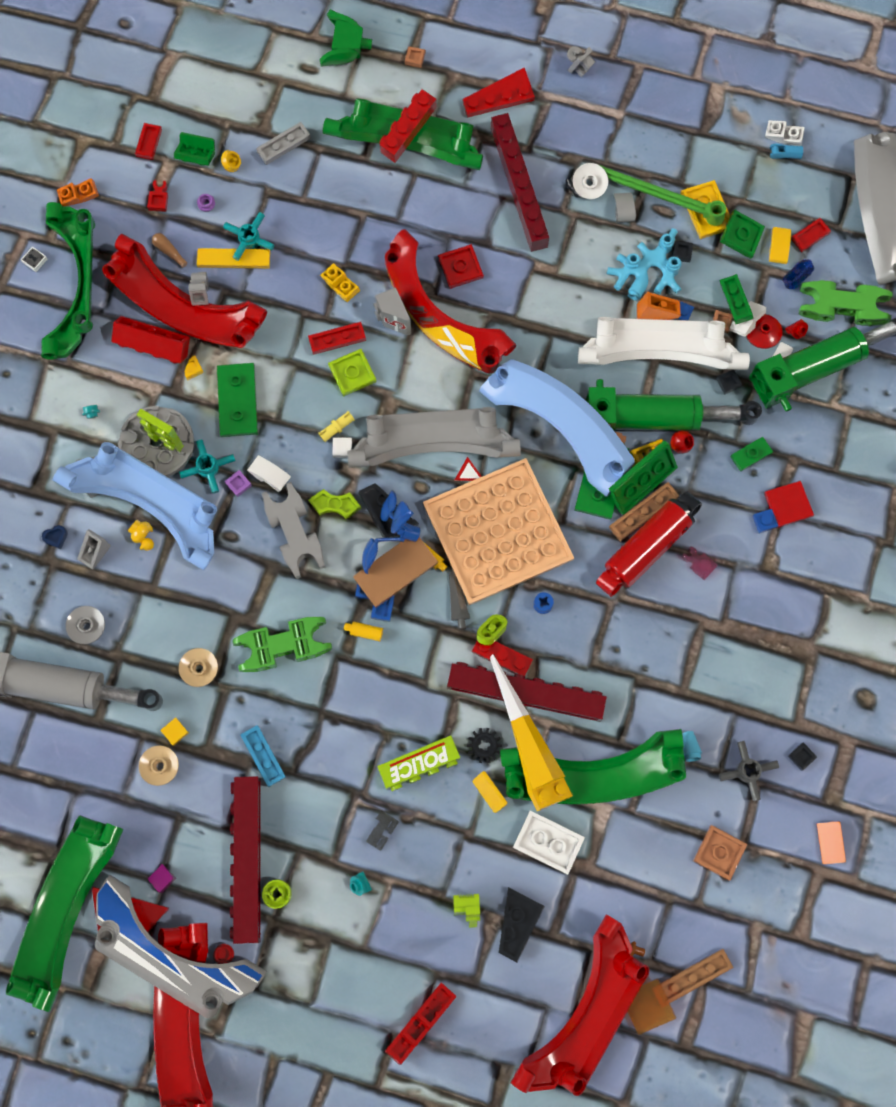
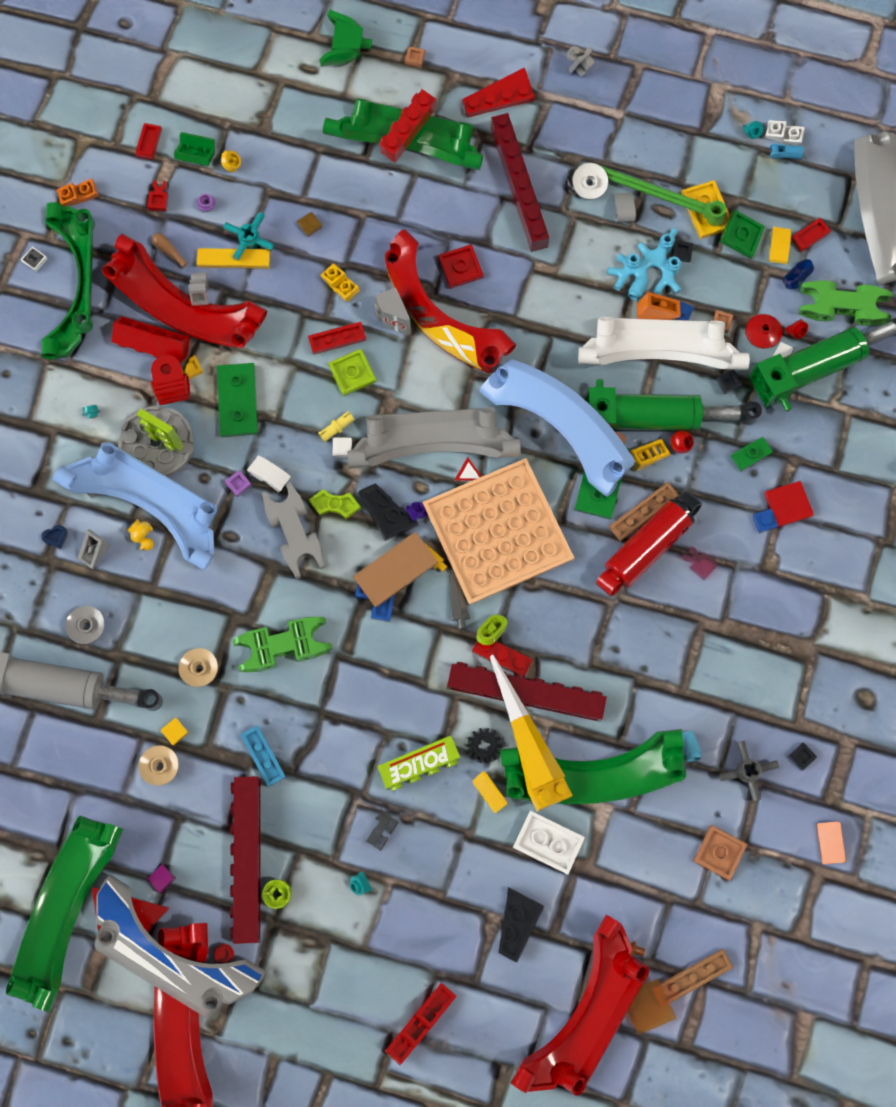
teal bar [179,439,236,494] -> none
light grey plate [256,122,311,165] -> none
yellow cylinder [344,621,383,642] -> none
blue plant [362,490,420,574] -> none
lime piece [453,894,480,928] -> none
blue wheel [534,592,554,614] -> none
green plate [608,440,678,515] -> none
green plate [719,274,754,325] -> none
white slope [729,301,766,337] -> none
none -> red piece [150,355,190,406]
none -> pearl gold tile [297,212,322,237]
none -> dark purple plate [405,502,427,521]
none -> teal plate [742,121,764,139]

